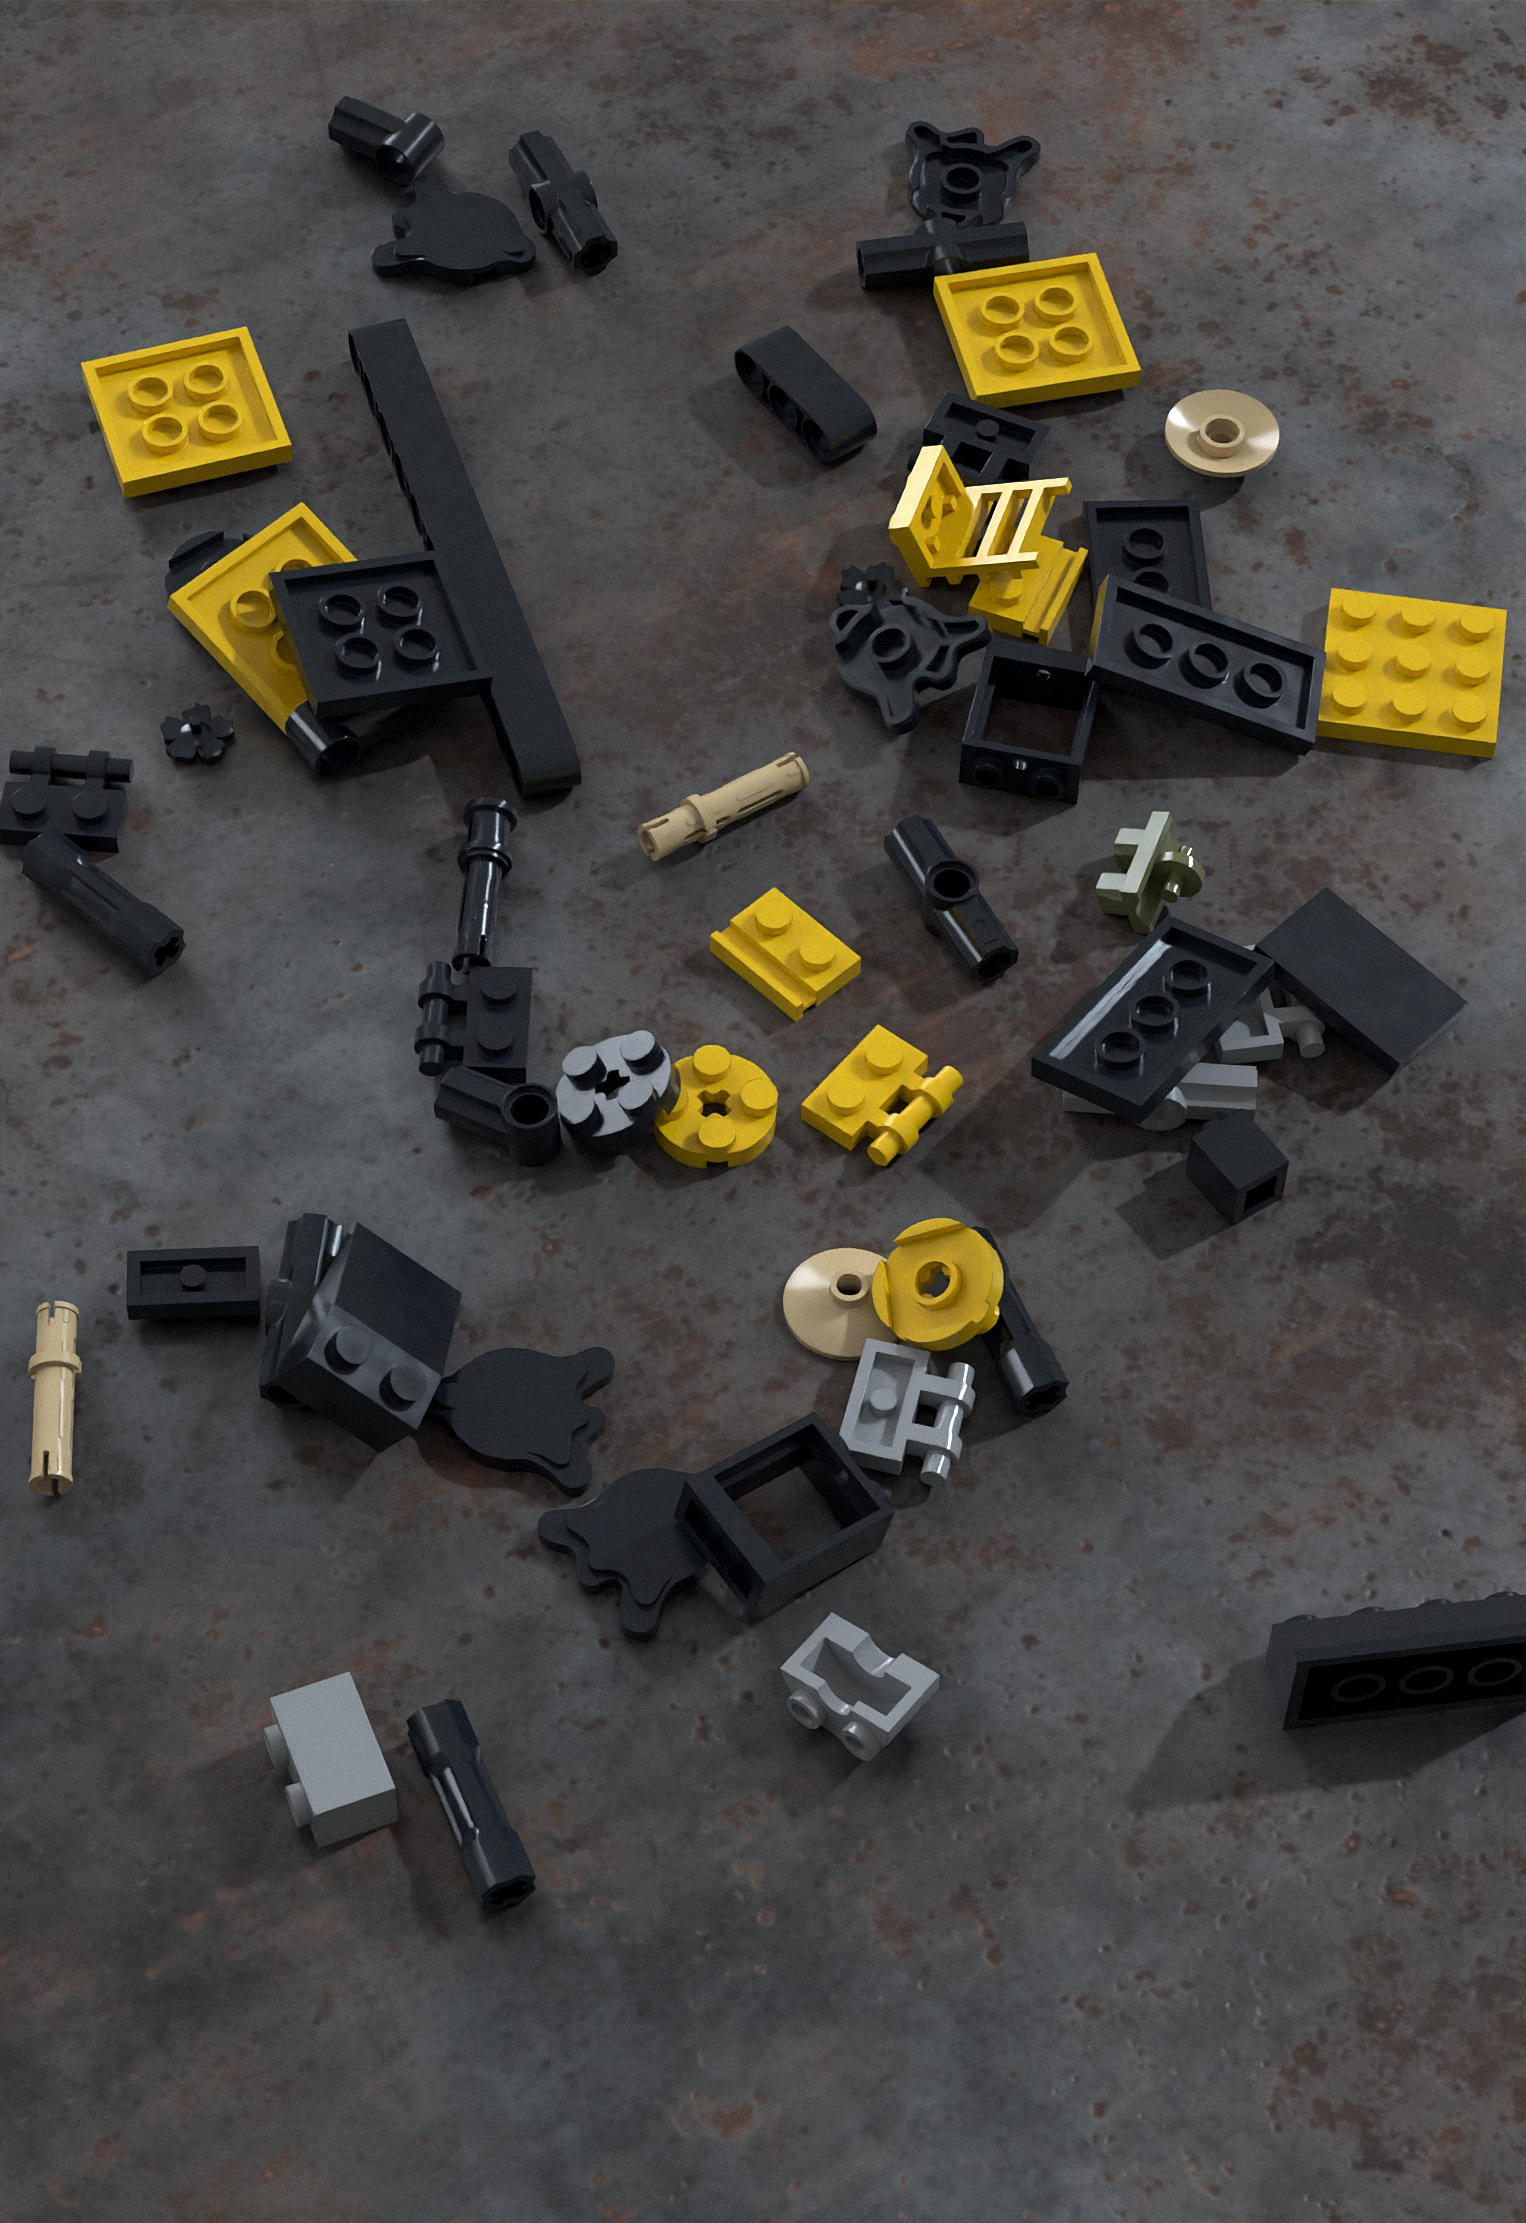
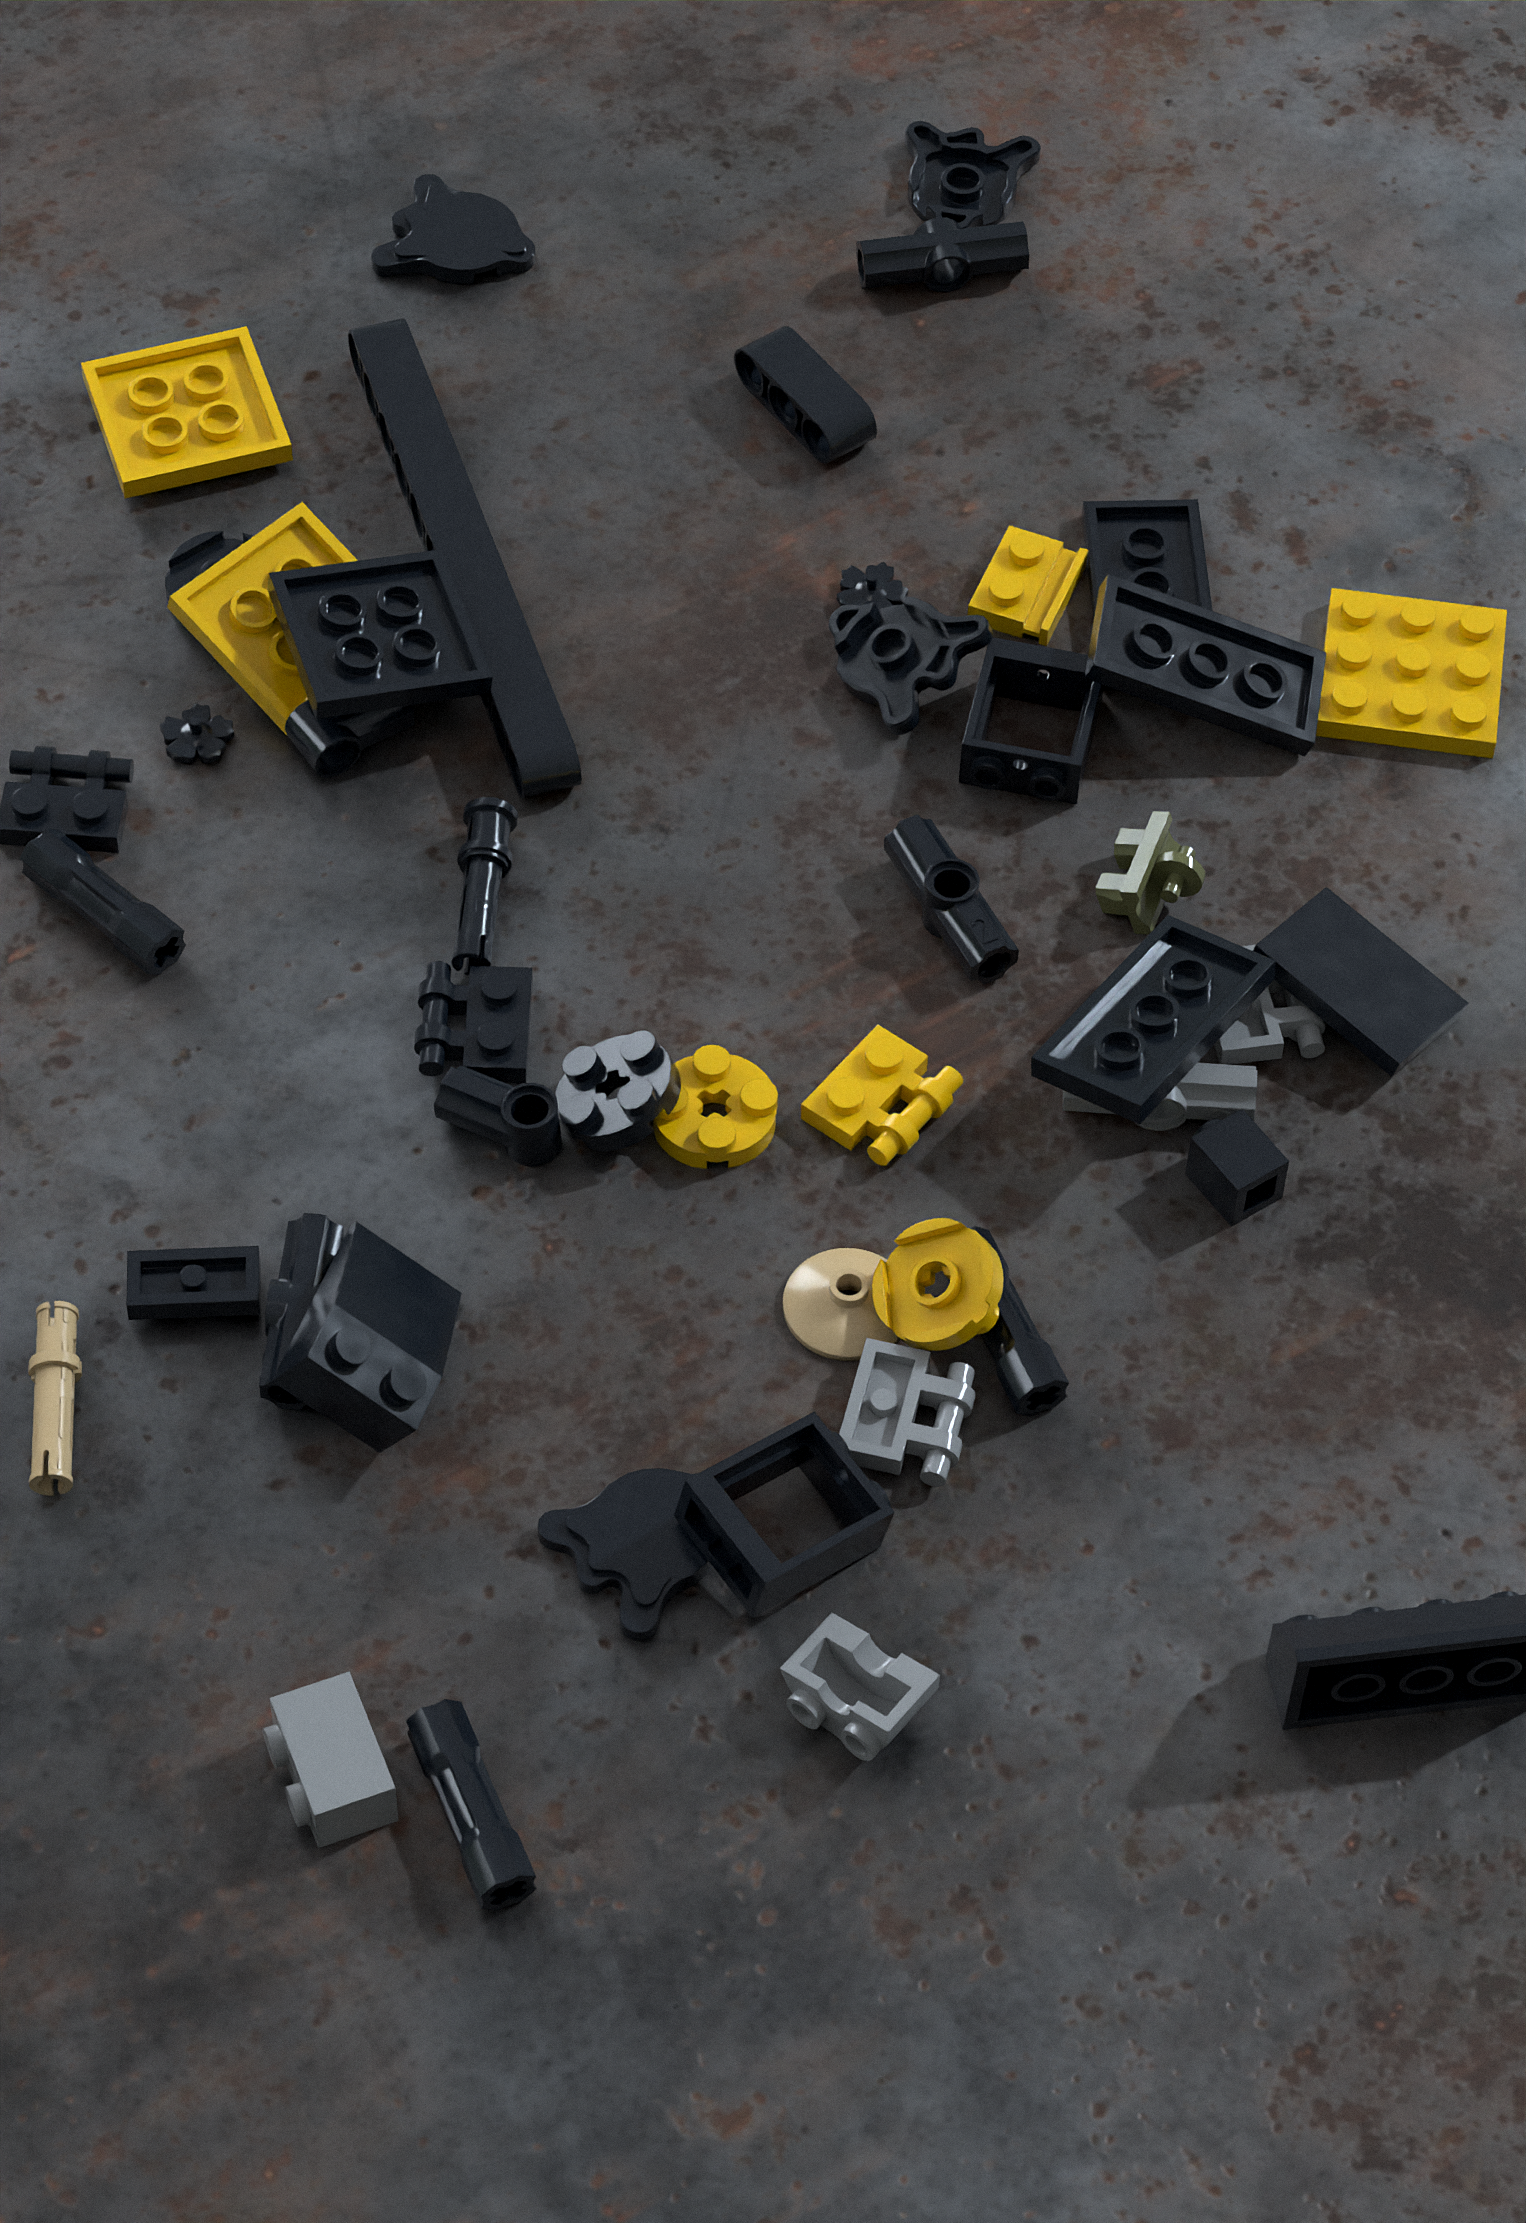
black piece [328,96,445,185] -> none
black tile [425,1347,615,1496] -> none
black piece [509,130,618,275] -> none
tan pin [637,752,810,861] -> none
yellow plate [710,887,861,1022] -> none
yellow plate [888,445,1072,587] -> none
black plate [907,391,1052,502] -> none
yellow plate [933,252,1141,409] -> none
tan dish [1165,389,1280,478] -> none

